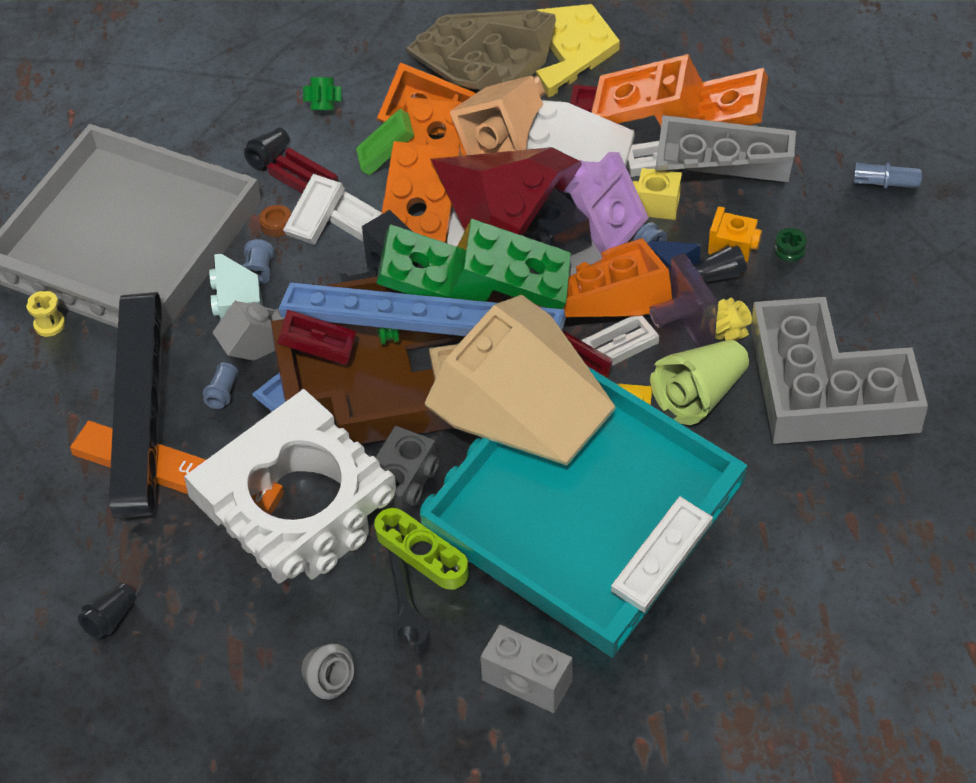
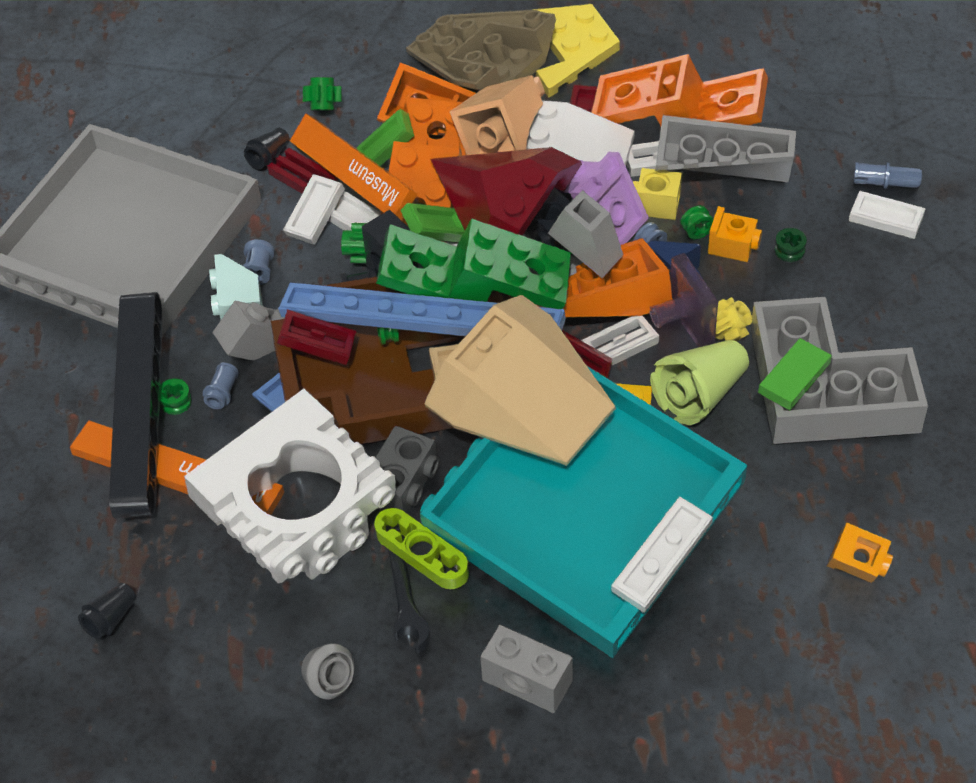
light yellow bush [26,291,65,337] -> none
dark orange tile [259,205,292,237] -> none
black cone [693,244,747,283] -> none
none -> green bush [159,378,192,415]
none -> orange tile [290,113,418,221]
none -> green gear [341,223,366,264]
none -> bright green tile [400,203,465,243]
none -> light grey slope [548,190,623,278]
none -> green bush [680,205,714,240]
none -> bright green tile [758,338,832,411]
none -> light orange brick [827,523,893,583]
none -> white tile [849,191,925,239]

